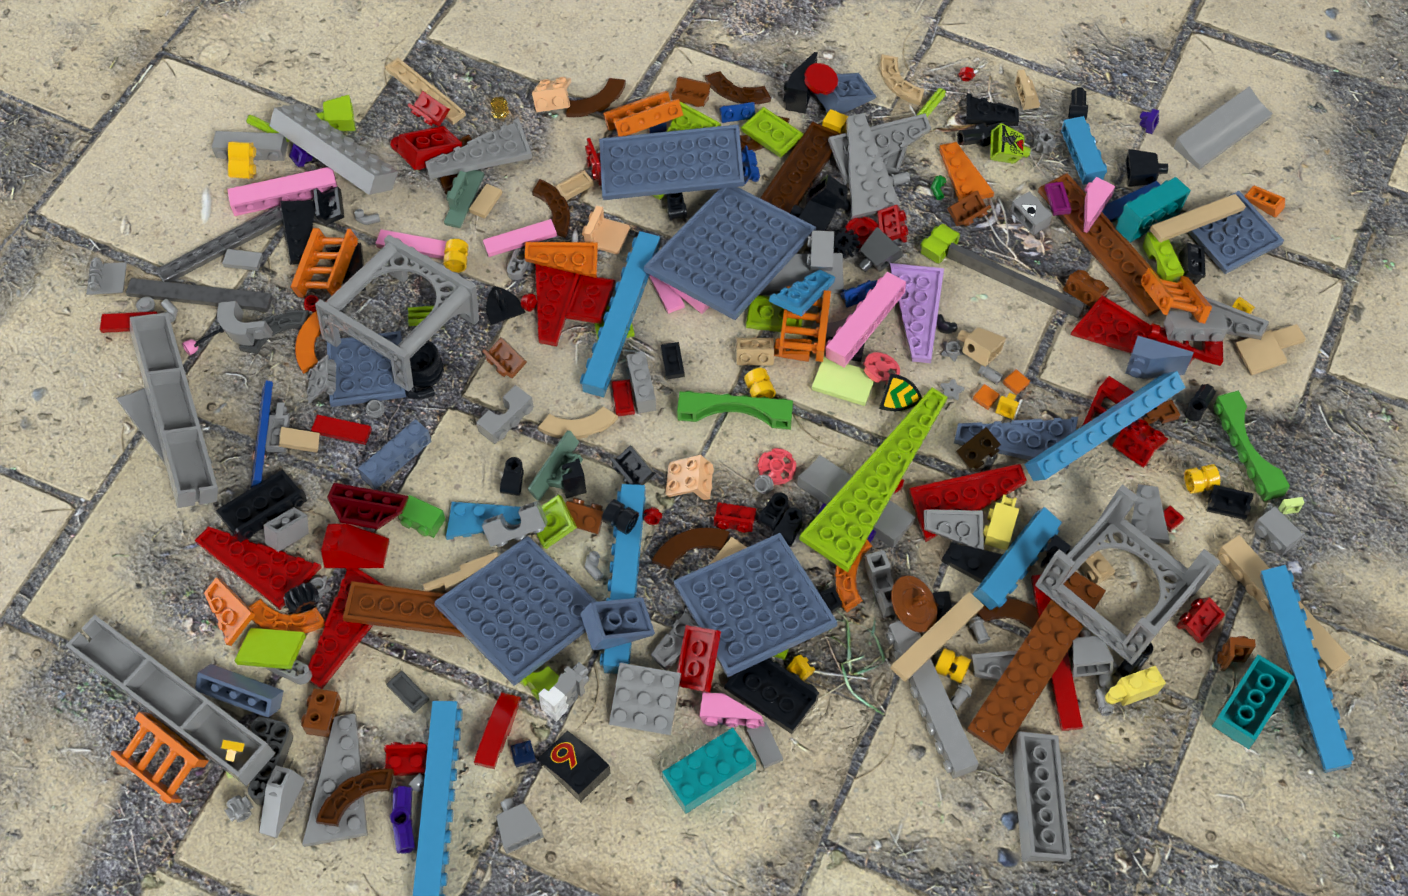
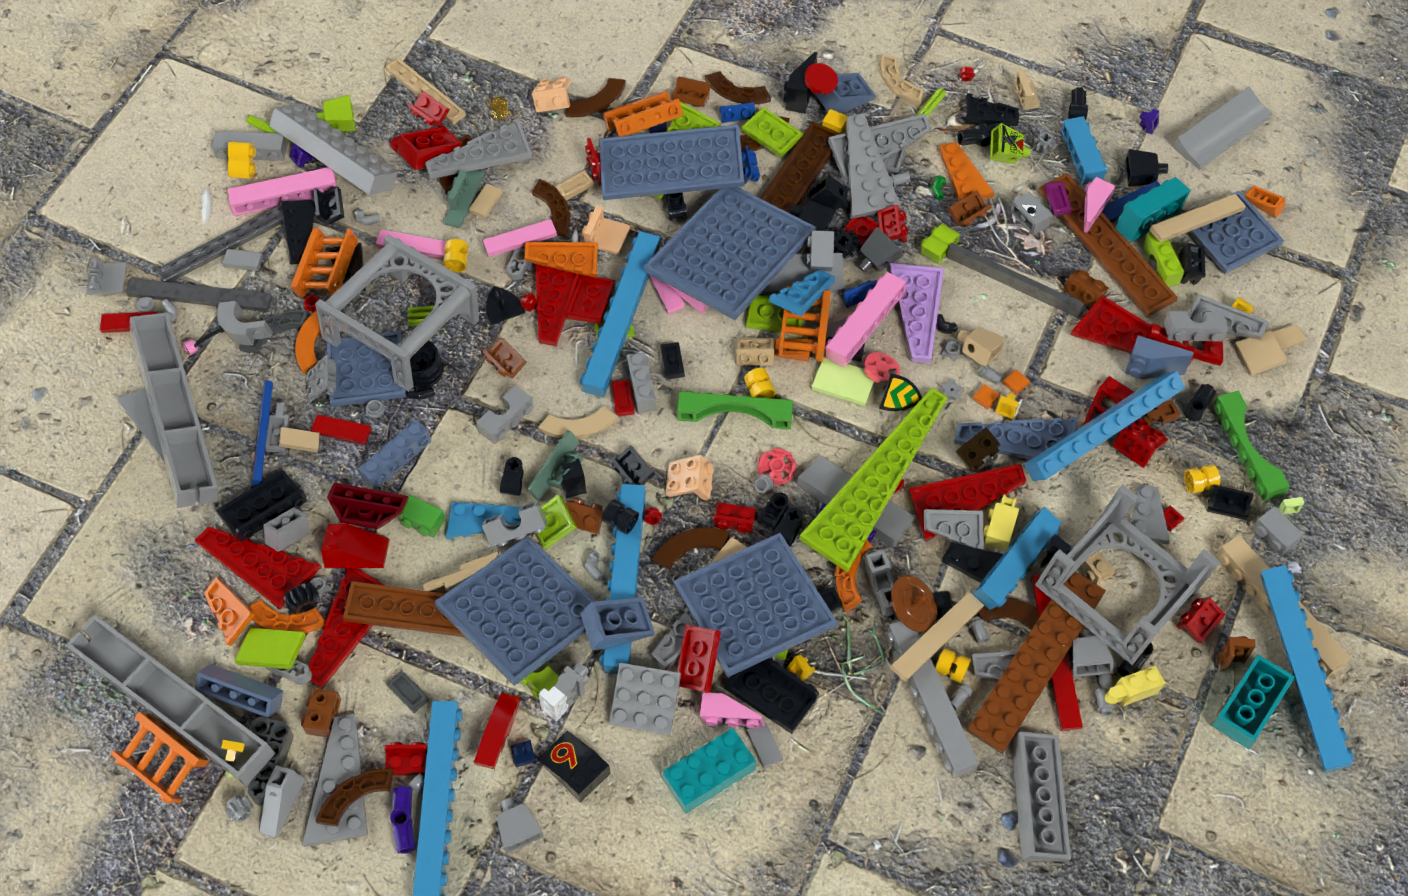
orange fence [1141,268,1212,324] -> none

